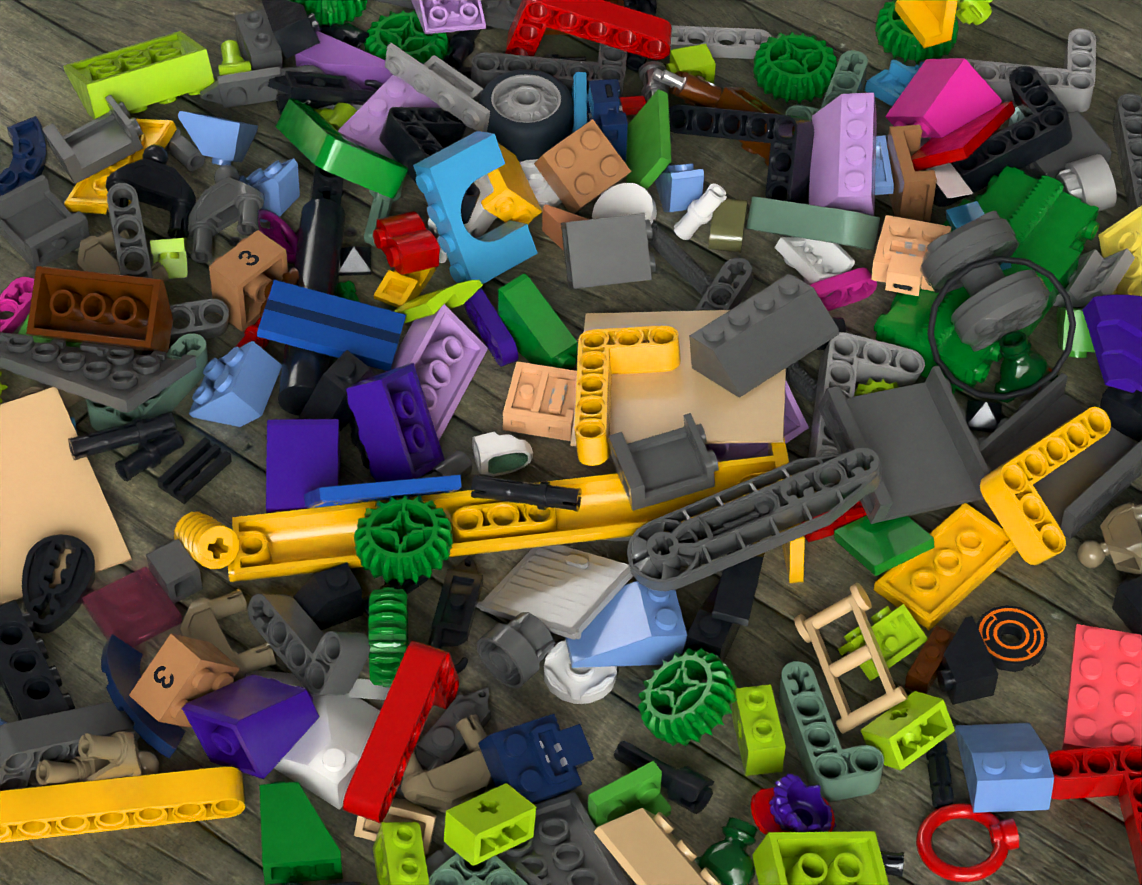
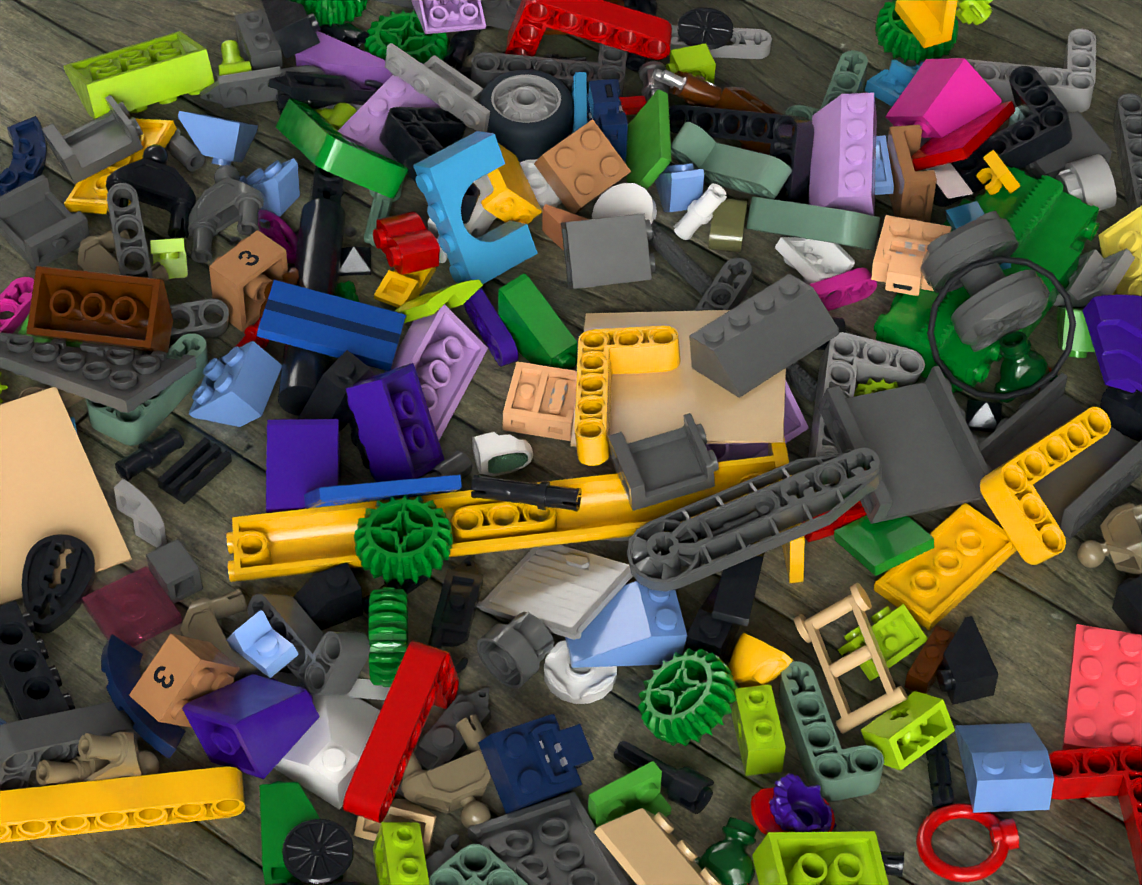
black pin [68,412,177,460] -> none
yellow piece [174,511,239,569] -> none
lime brick [444,783,536,866] -> none
green gear [753,31,837,104] -> none
black tile [976,605,1048,672] -> none
none -> light grey slope [114,479,167,548]
none -> light blue slope [227,610,299,678]
none -> black wheel [282,819,354,884]
none -> sand green beam [671,122,792,199]
none -> black wheel [678,8,733,50]
none -> yellow hat [729,632,793,688]
none -> yellow tile [976,150,1021,195]

